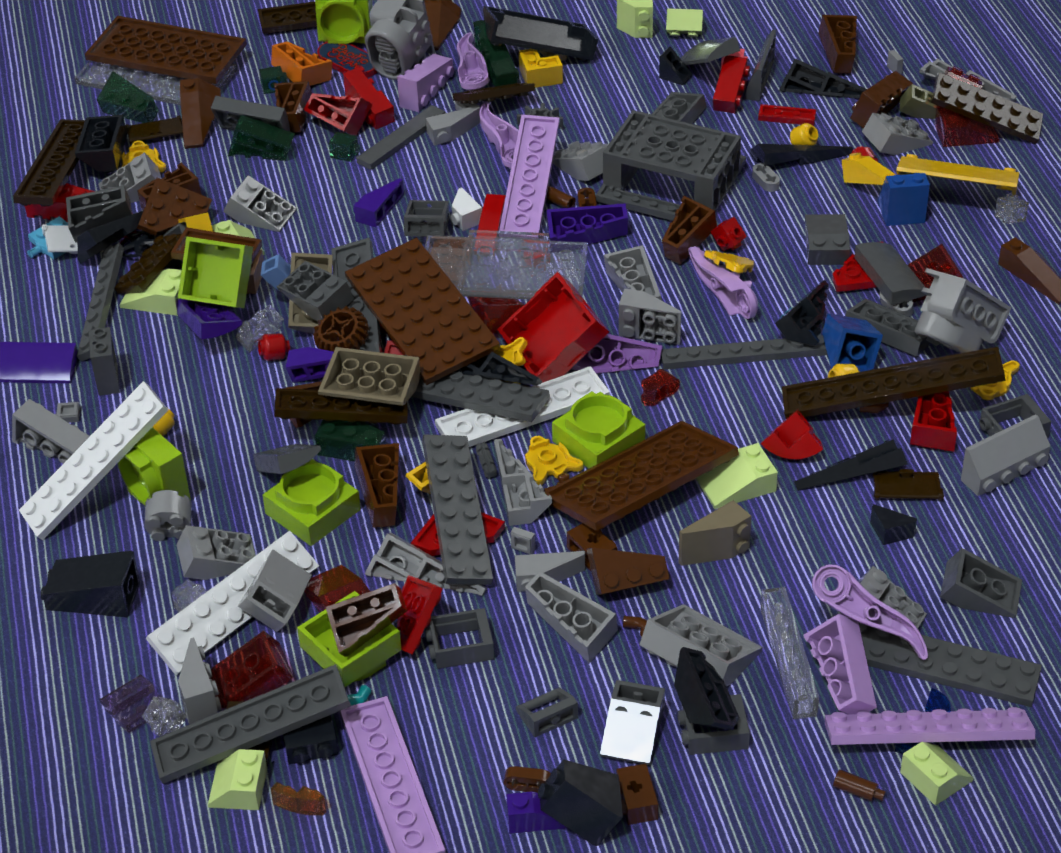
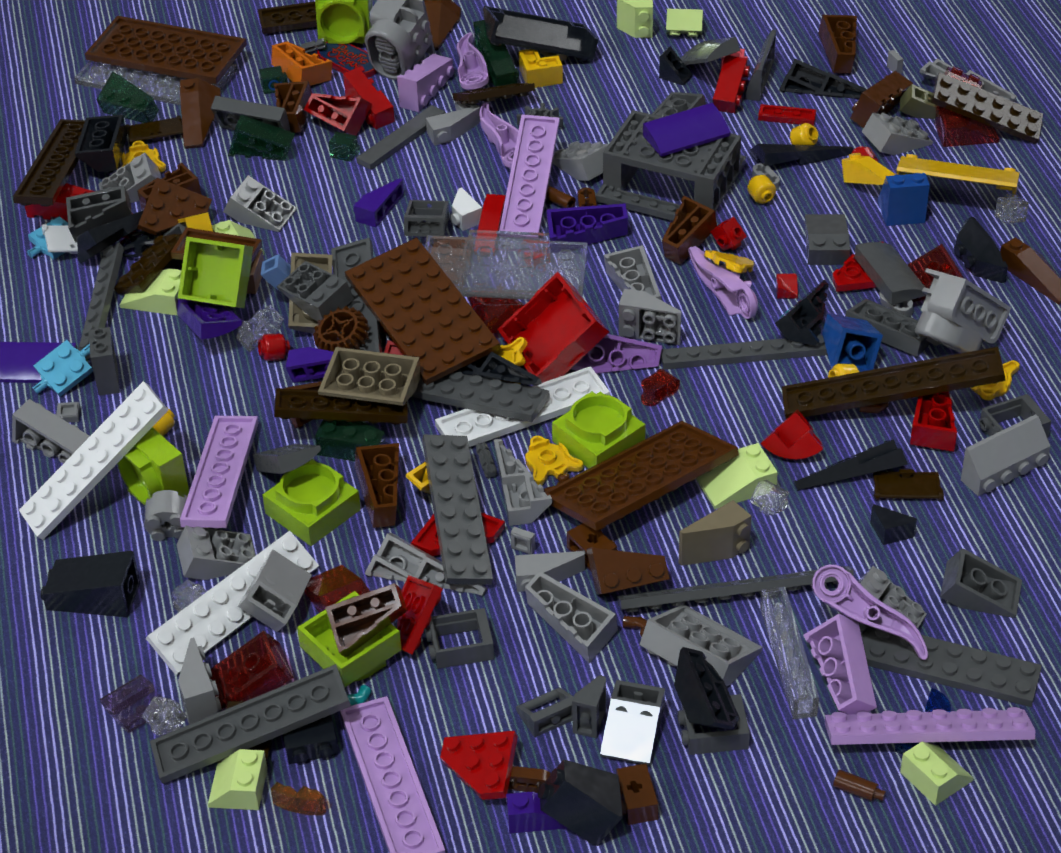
none -> medium azure plate [32,340,93,397]
none -> lavender plate [180,416,259,529]
none -> dark grey axle [297,38,326,53]
none -> red plate [440,731,518,800]
none -> dark grey tile [572,675,606,738]
none -> dark grey plate [617,566,854,612]
none -> dark purple slope [643,103,731,157]
none -> yellow head [747,175,776,204]
none -> clear brick [750,480,790,516]
none -> red slope [776,274,798,298]
none -> black wedge [954,217,1008,283]

